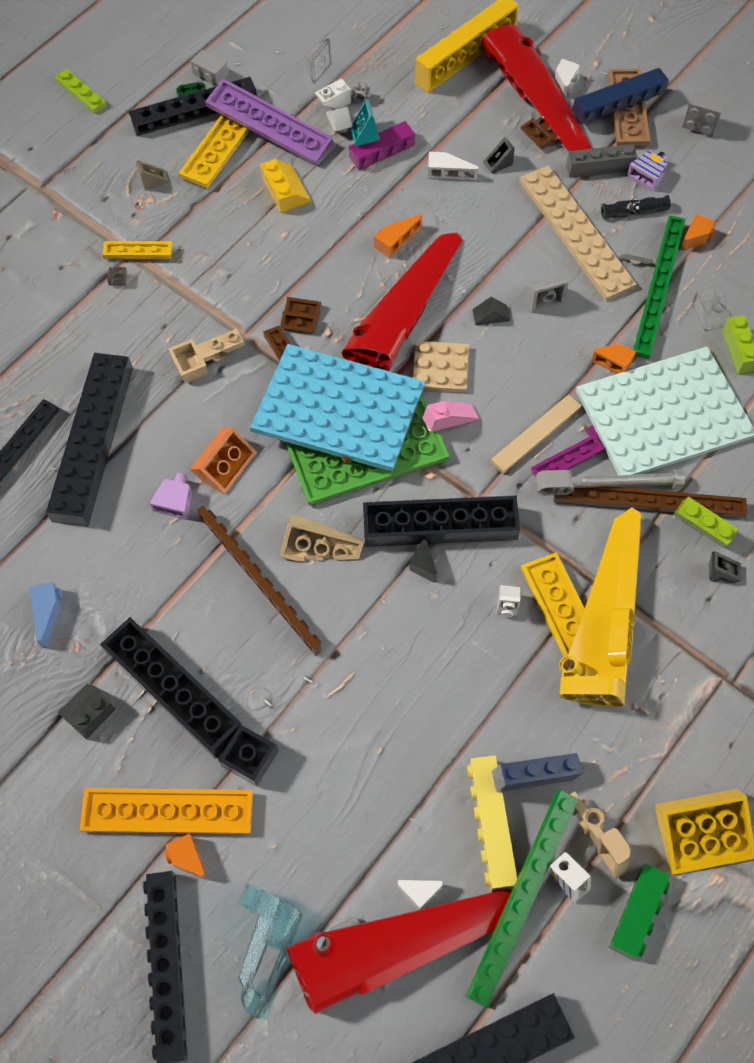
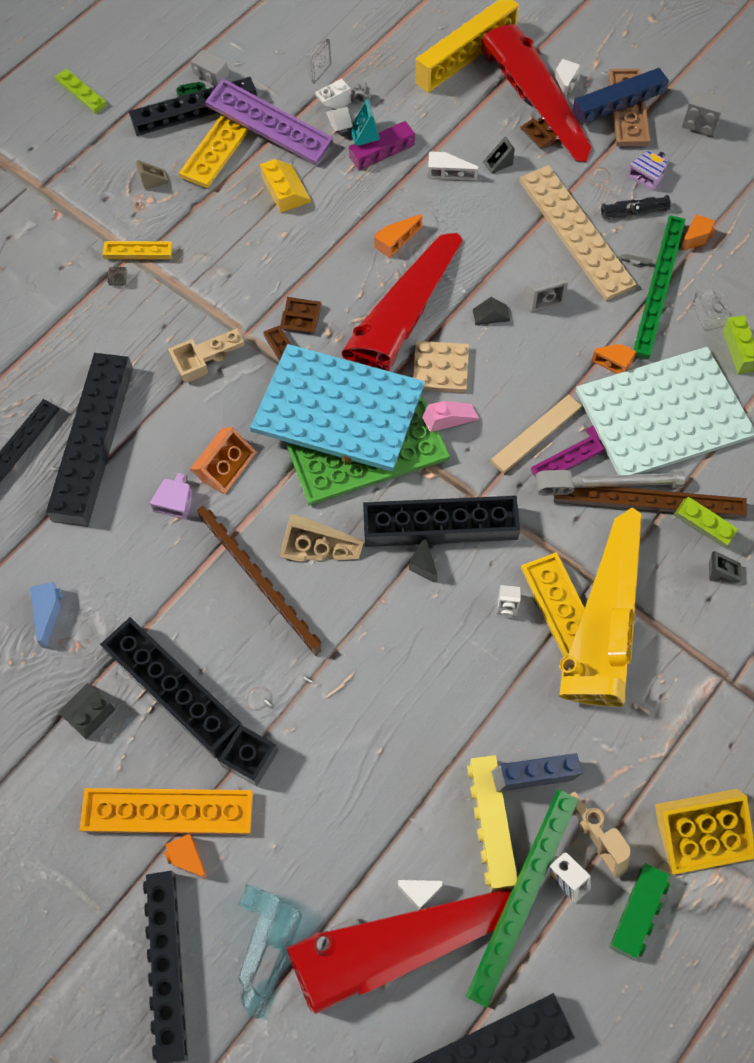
dark grey brick [566,144,637,178] -> none

